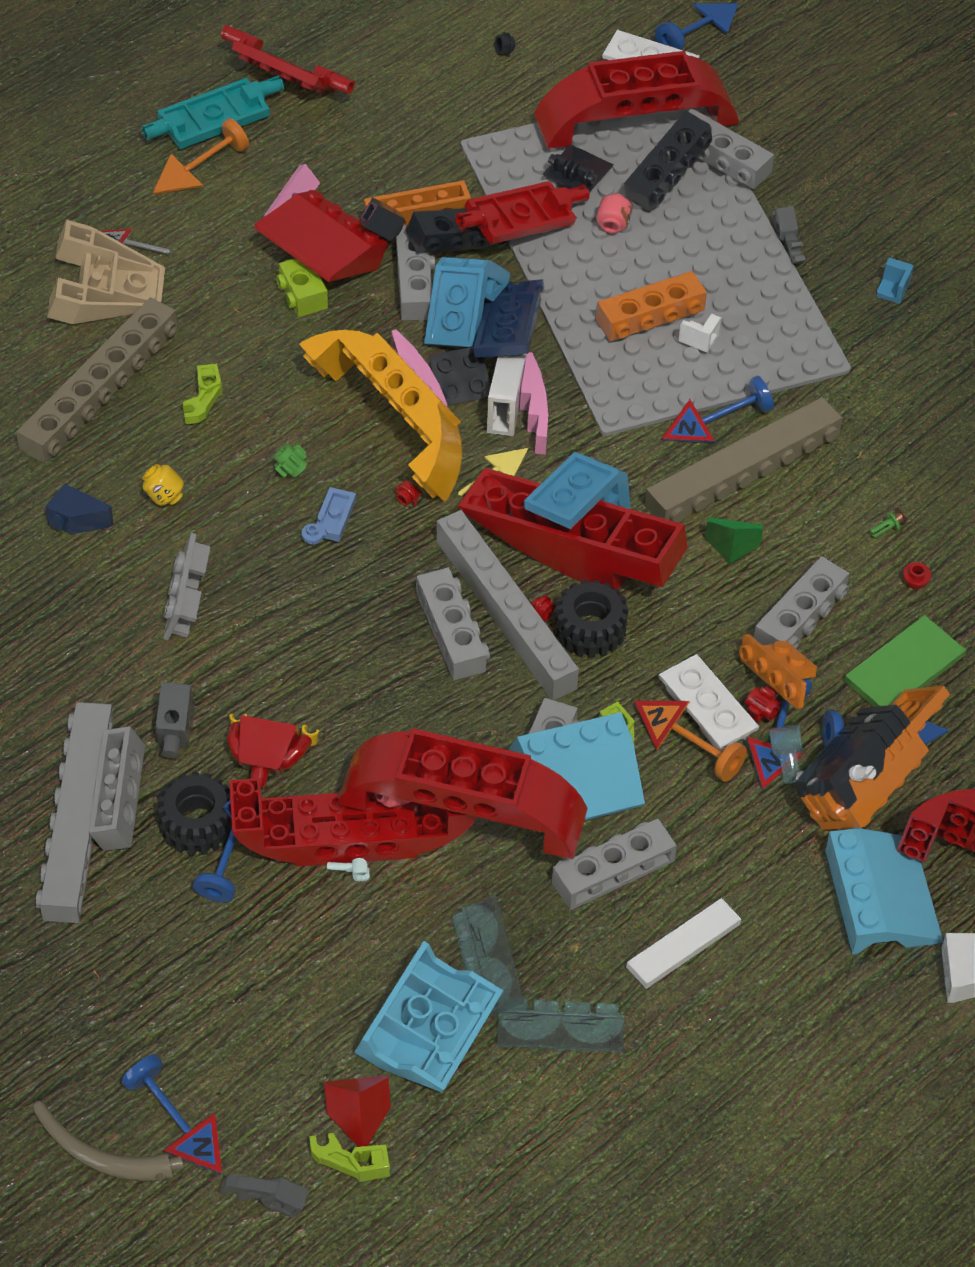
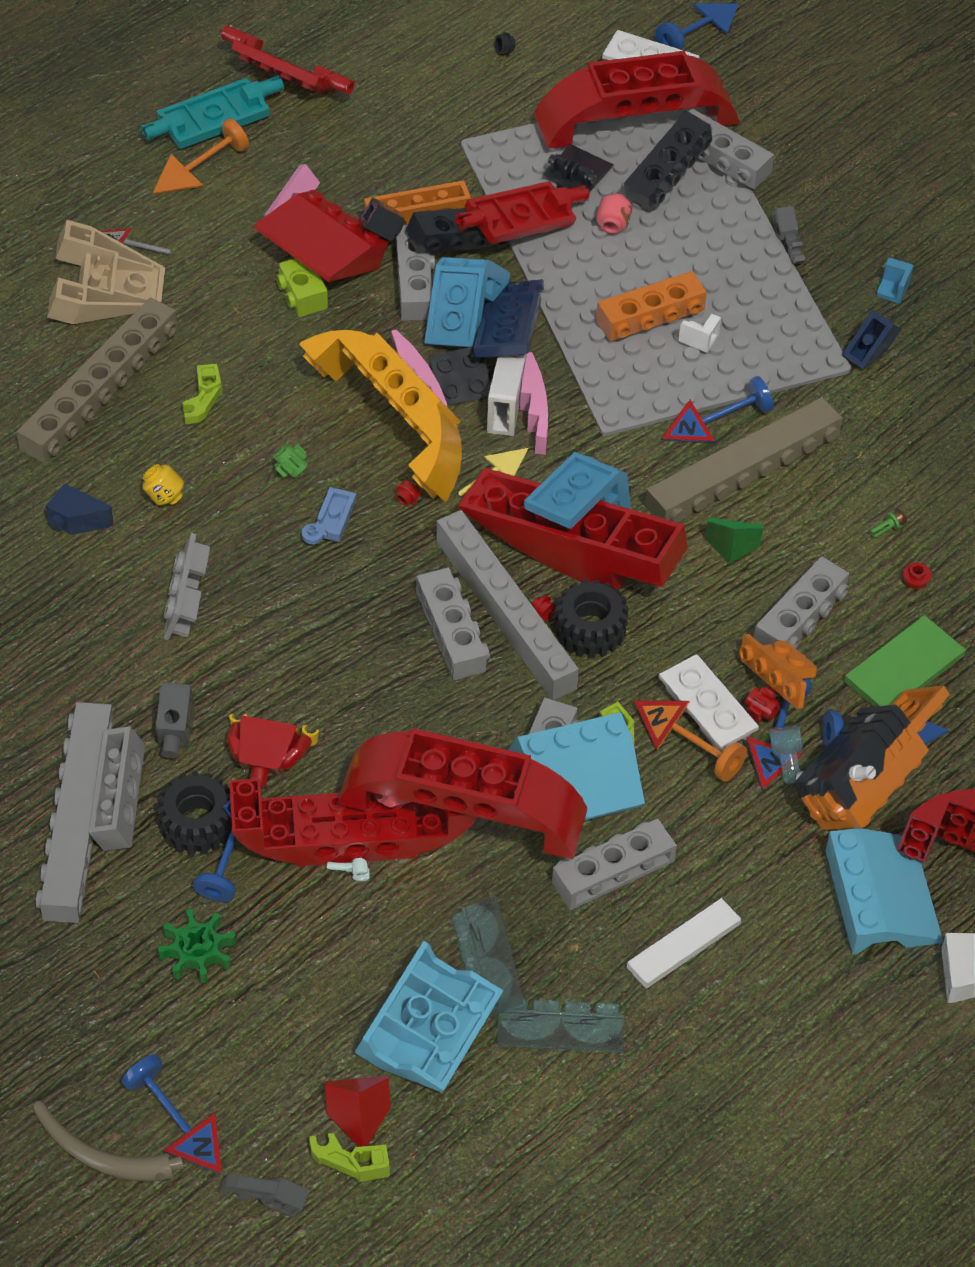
none -> green gear [158,909,236,983]
none -> dark blue slope [842,310,902,369]

